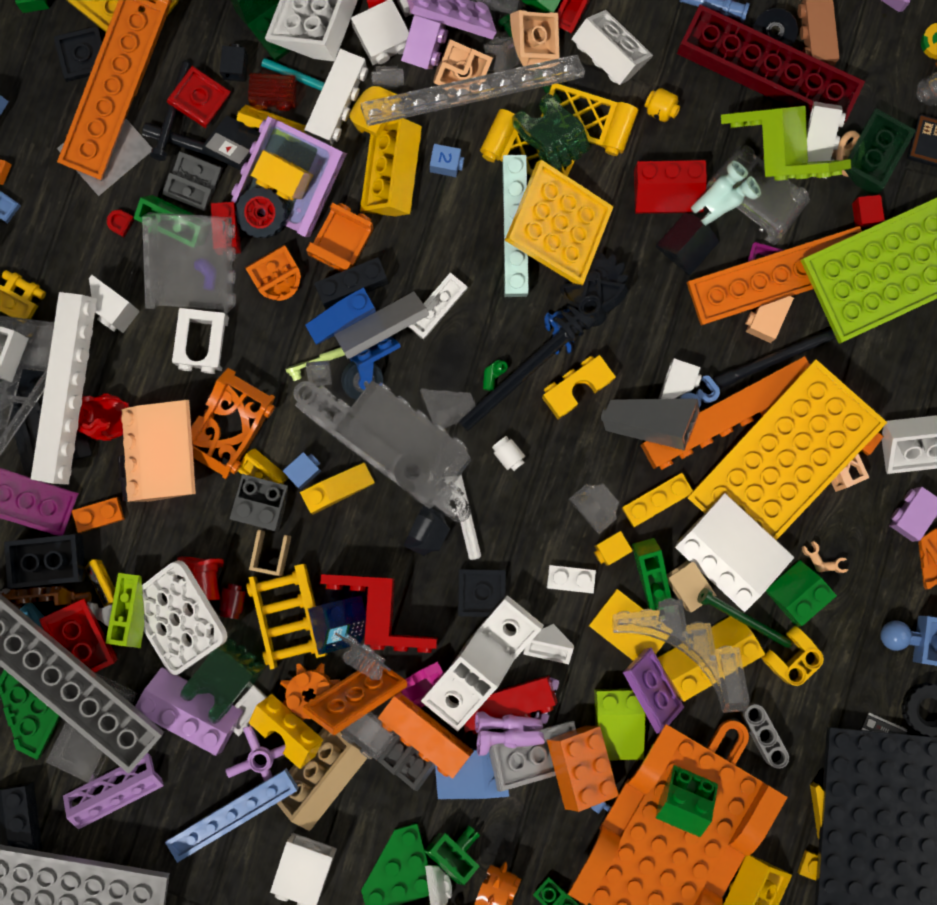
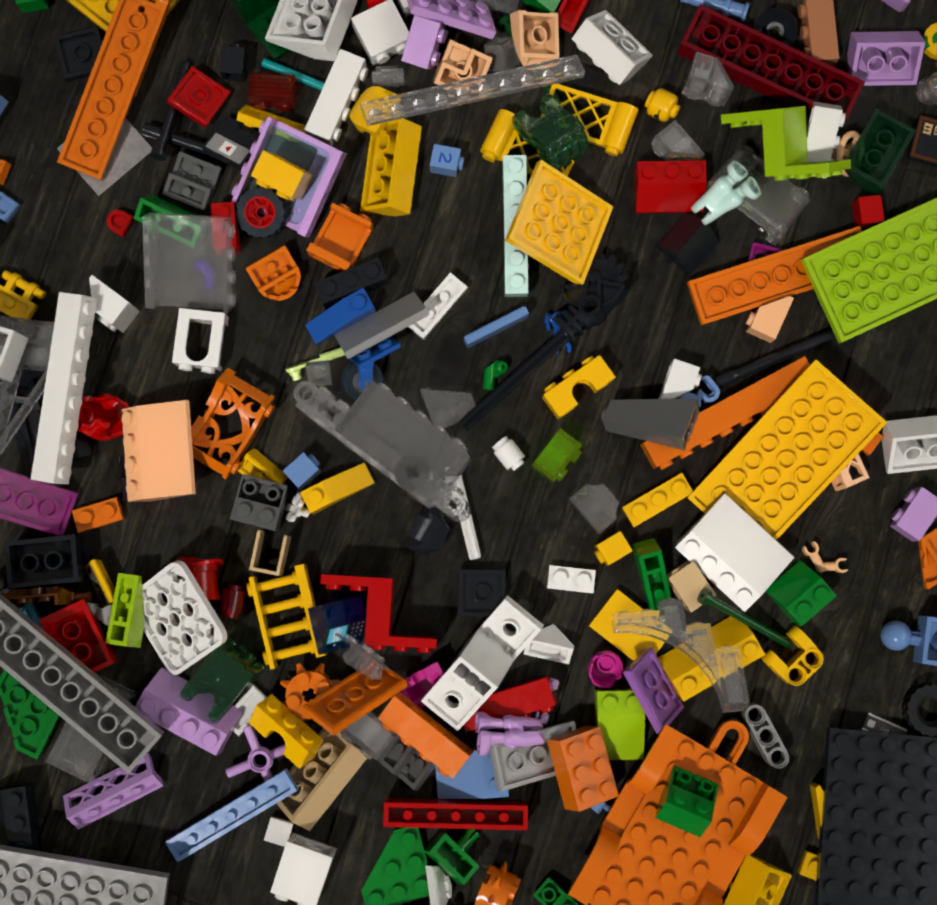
none -> white tile [264,816,294,847]
none -> white plant [285,493,310,522]
none -> red brick [383,798,528,830]
none -> medium blue tile [464,306,529,348]
none -> clear neon green brick [531,428,582,483]
none -> dark pink hair [588,650,623,688]
none -> clear slope [652,120,704,161]
none -> clear slope [681,52,734,107]
none -> lavender slope [847,31,925,86]

